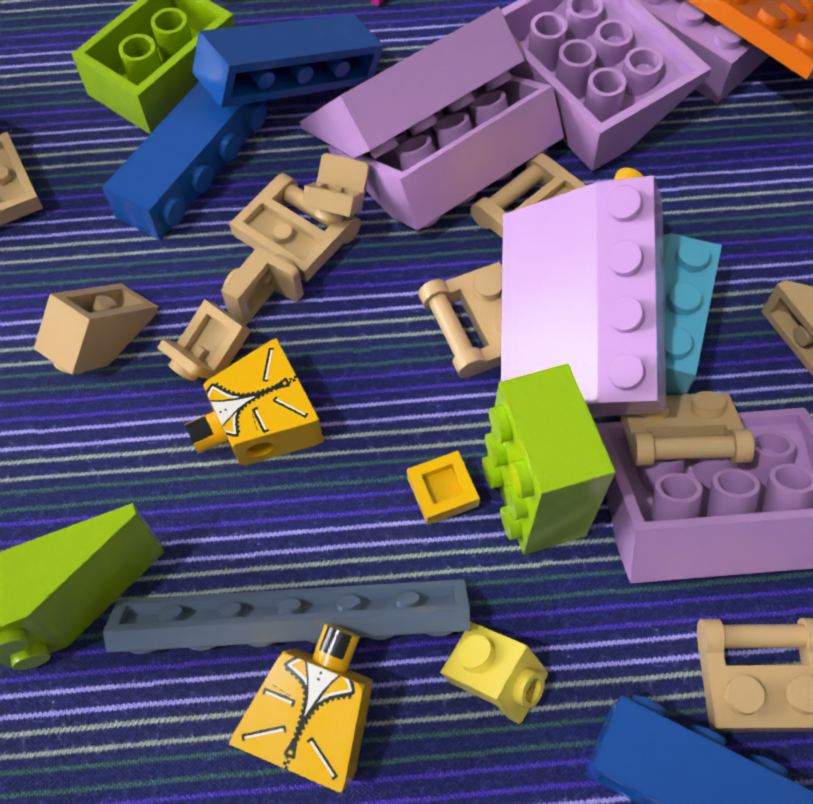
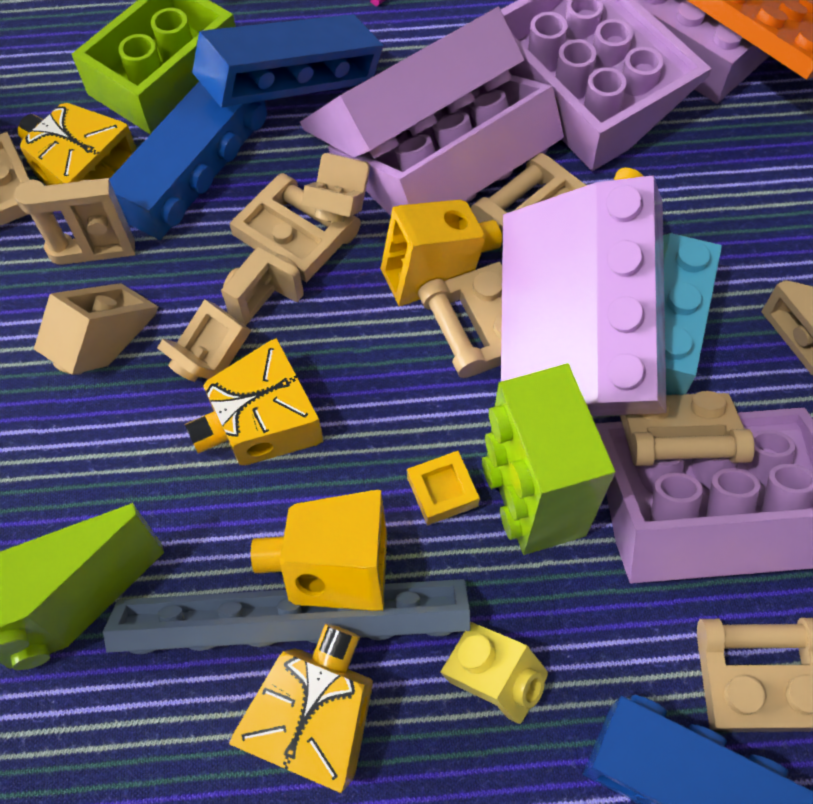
none -> tan plate [14,178,135,265]
none -> yellow torso [18,103,137,186]
none -> yellow torso [251,490,387,611]
none -> yellow torso [380,199,502,306]

